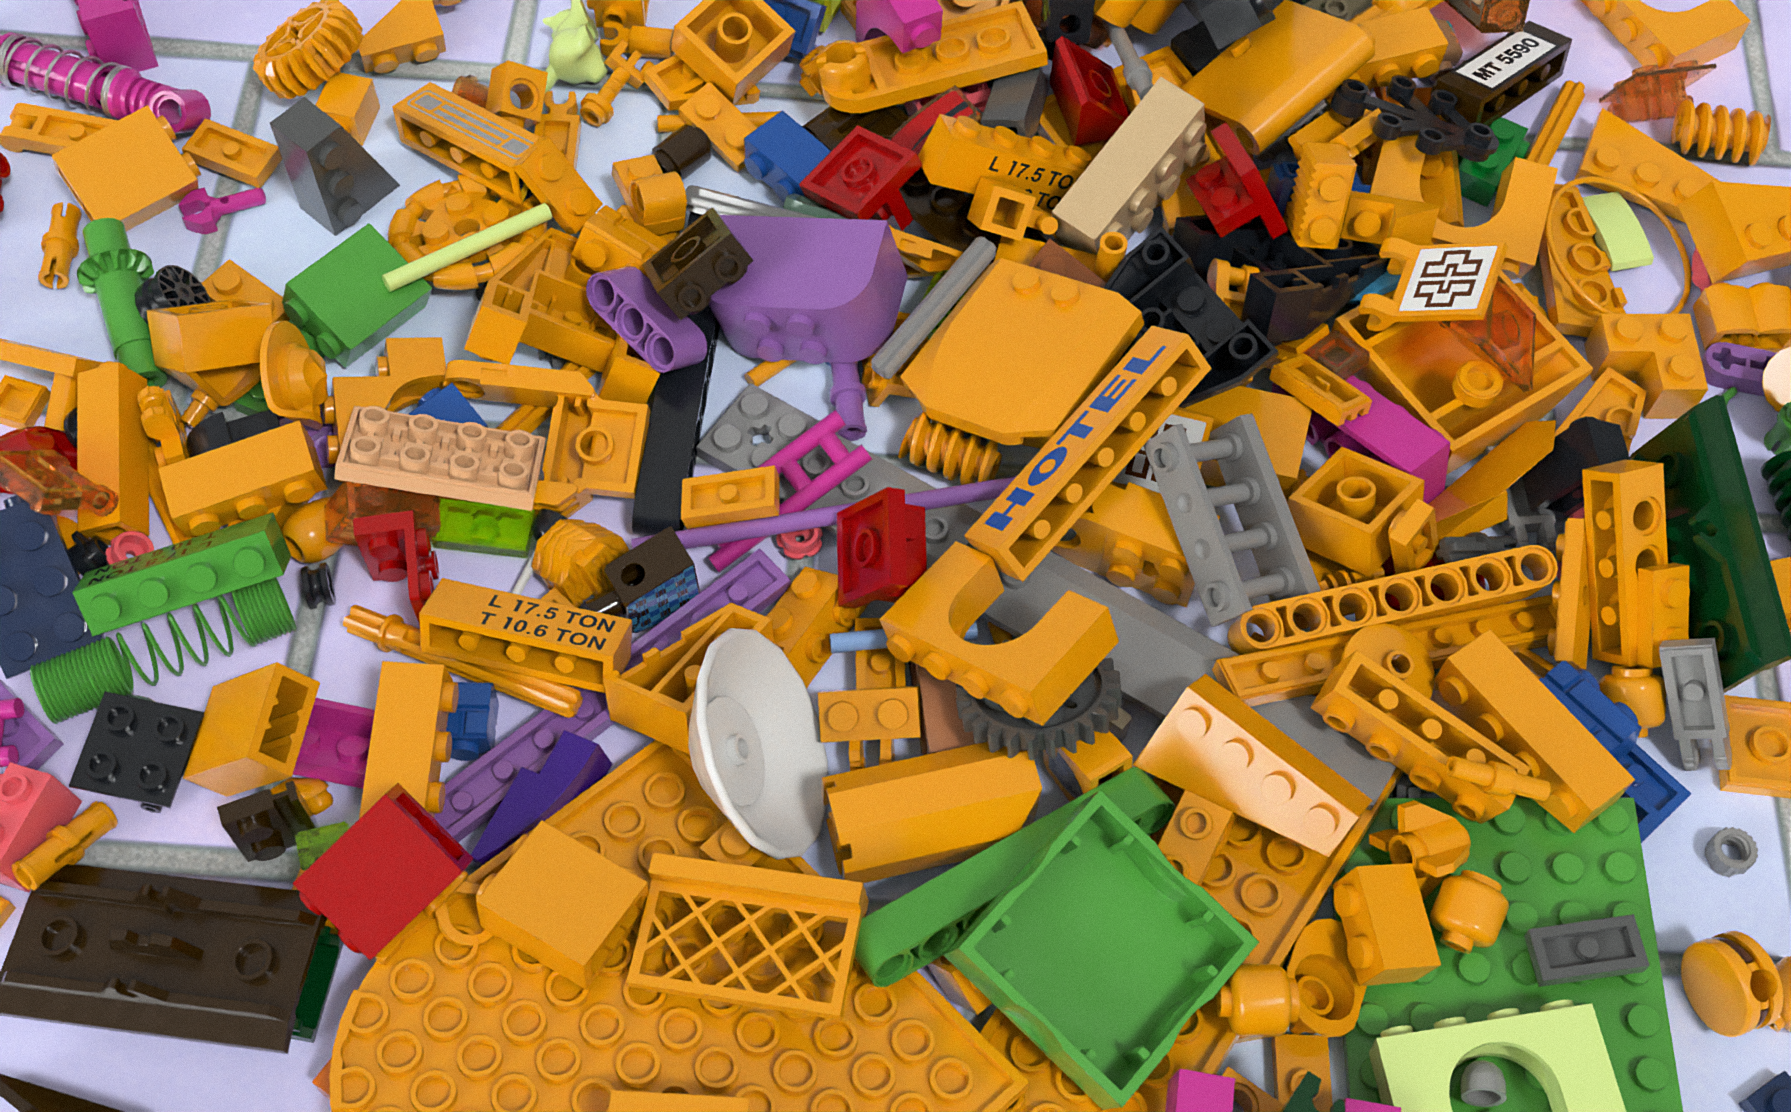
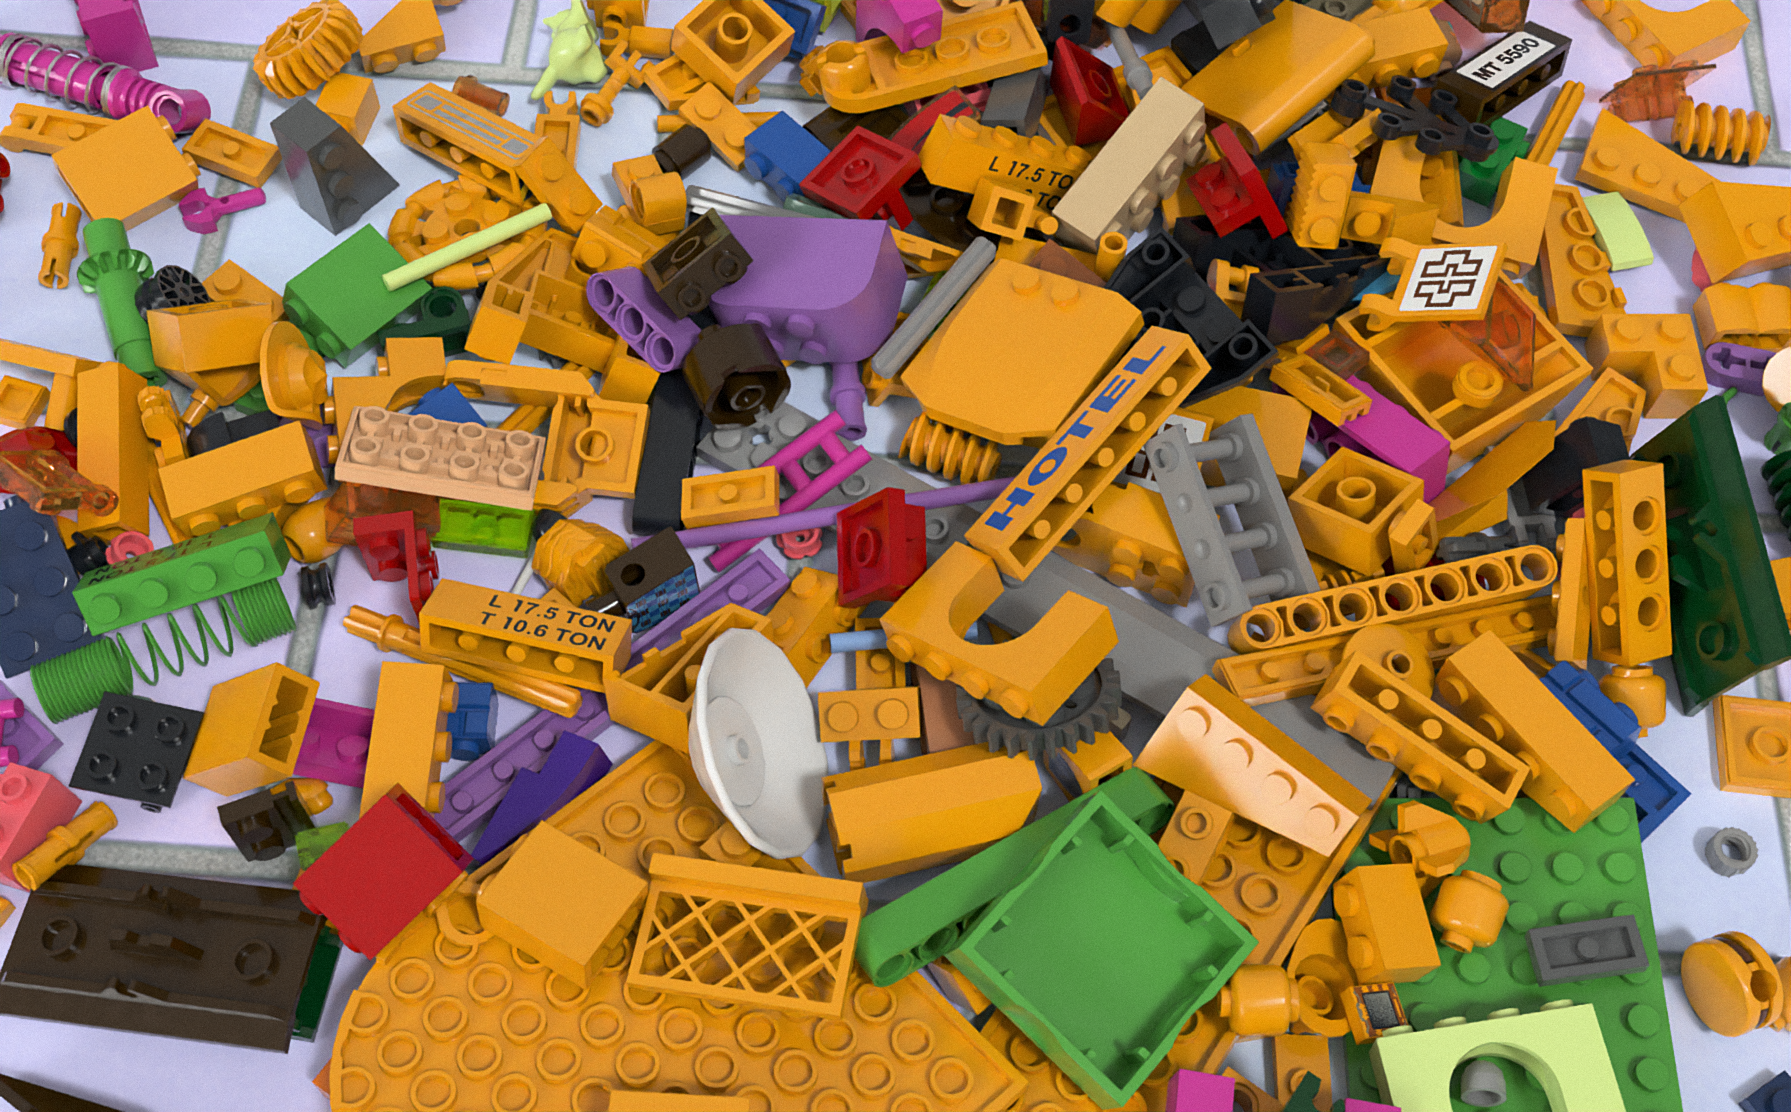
light orange brick [486,60,548,129] -> none
light orange bar [1445,756,1551,801] -> none
light orange piece [1545,176,1692,314] -> none
light orange plate [1637,563,1690,668] -> none
light grey hinge [1659,638,1732,771] -> none
none -> dark green plate [377,286,471,357]
none -> dark brown brick [681,323,791,430]
none -> tile [1340,982,1408,1045]

